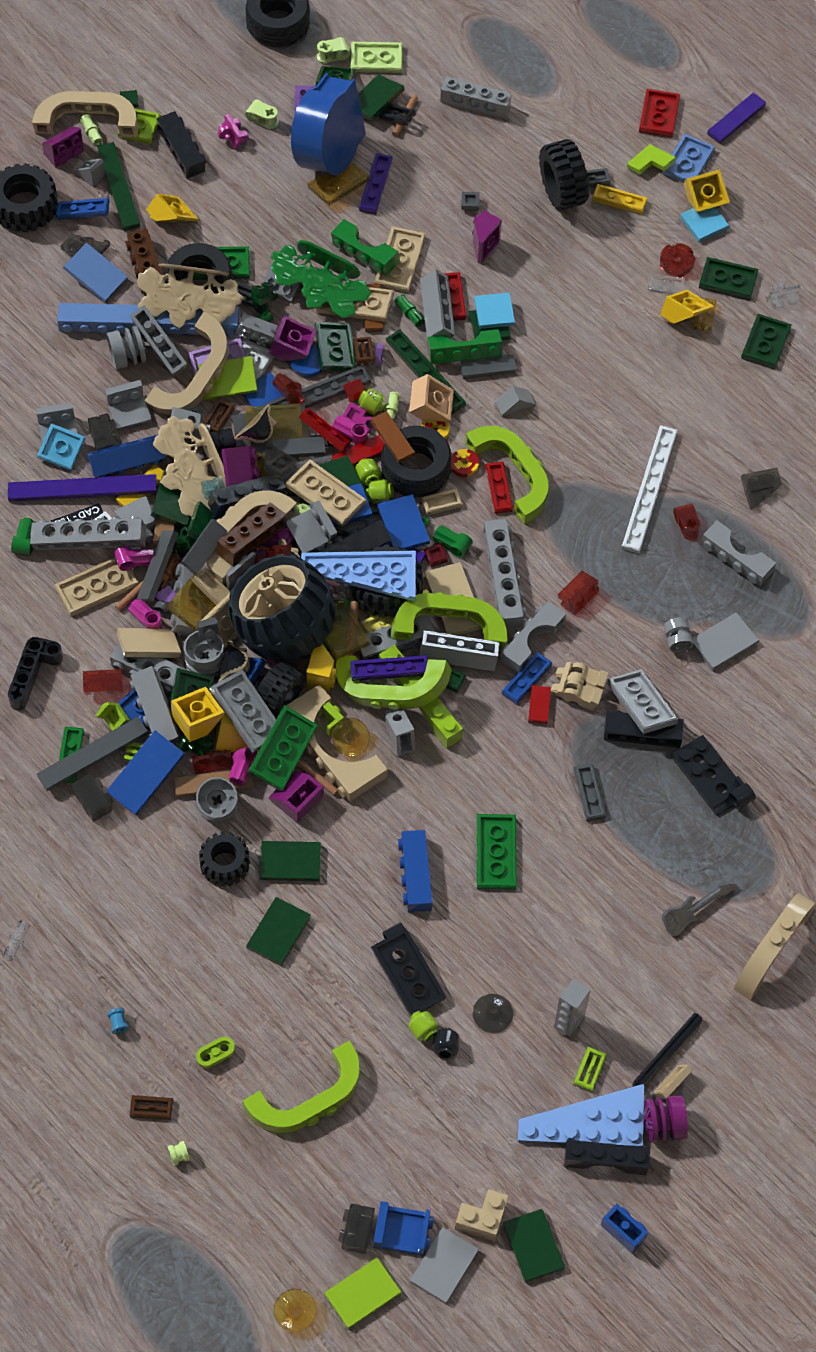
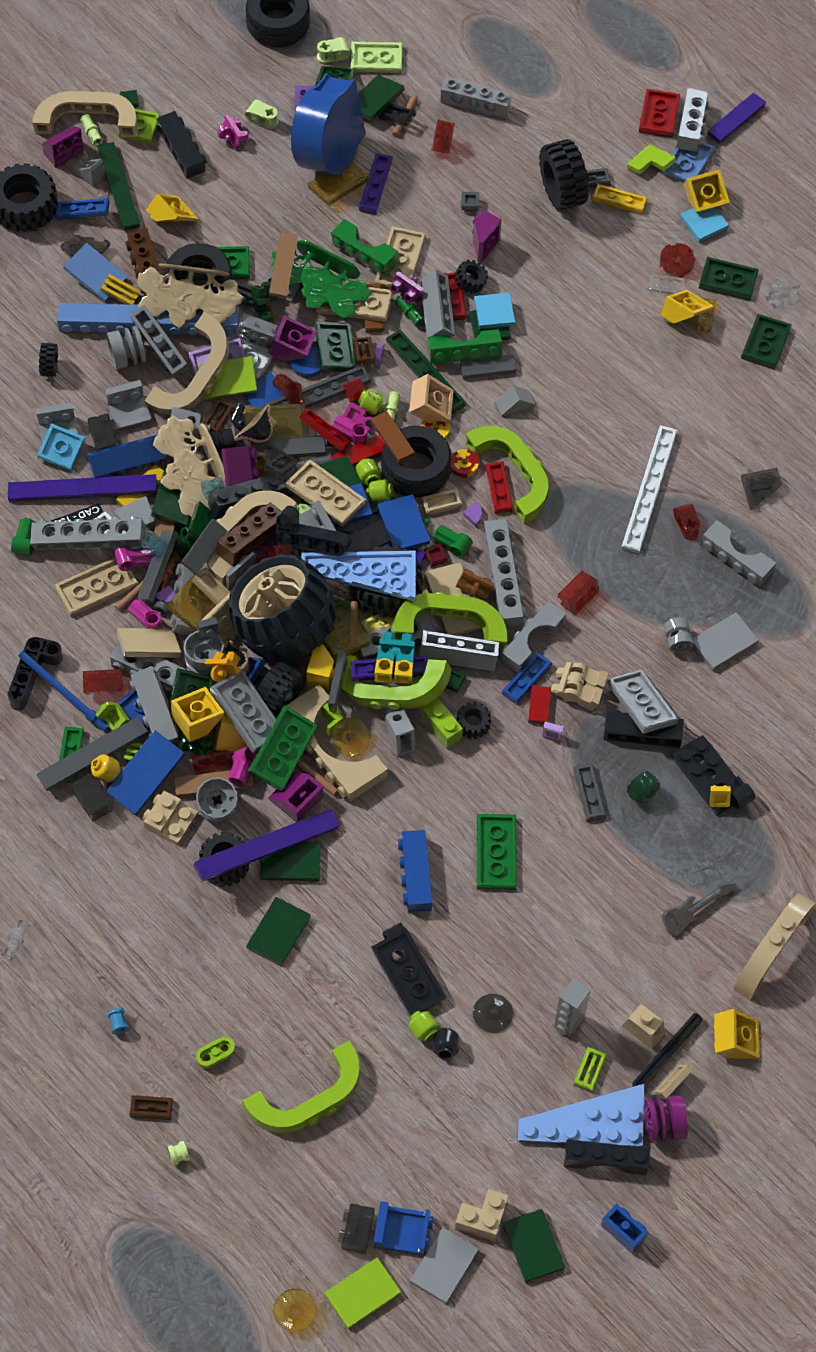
none -> blue bar [18,651,109,732]
none -> black tyre [39,343,58,377]
none -> yellow head [91,754,120,783]
none -> yellow tile [100,274,140,305]
none -> clear light blue wheel [141,531,168,556]
none -> tan plate [143,791,199,846]
none -> dark purple tile [193,809,340,882]
none -> light orange hips [204,652,241,682]
none -> black arm [231,403,247,430]
none -> medium nougat tile [269,231,298,299]
none -> black beam [276,506,352,556]
none -> dark grey tile [328,651,348,712]
none -> hips [374,631,415,685]
none -> magenta hips [390,271,424,304]
none -> clear red hips [431,120,455,154]
none -> black tyre [454,259,488,294]
none -> dark orange hips [455,569,494,601]
none -> black tyre [456,702,491,739]
none -> medium lavender tile [463,501,482,527]
none -> lavender tile [542,722,564,741]
none -> tan torso [622,1004,665,1050]
none -> clear green gear [627,771,661,804]
none -> light grey brick [676,88,710,152]
none -> yellow tile [710,785,731,807]
none -> yellow slope [714,1009,760,1059]

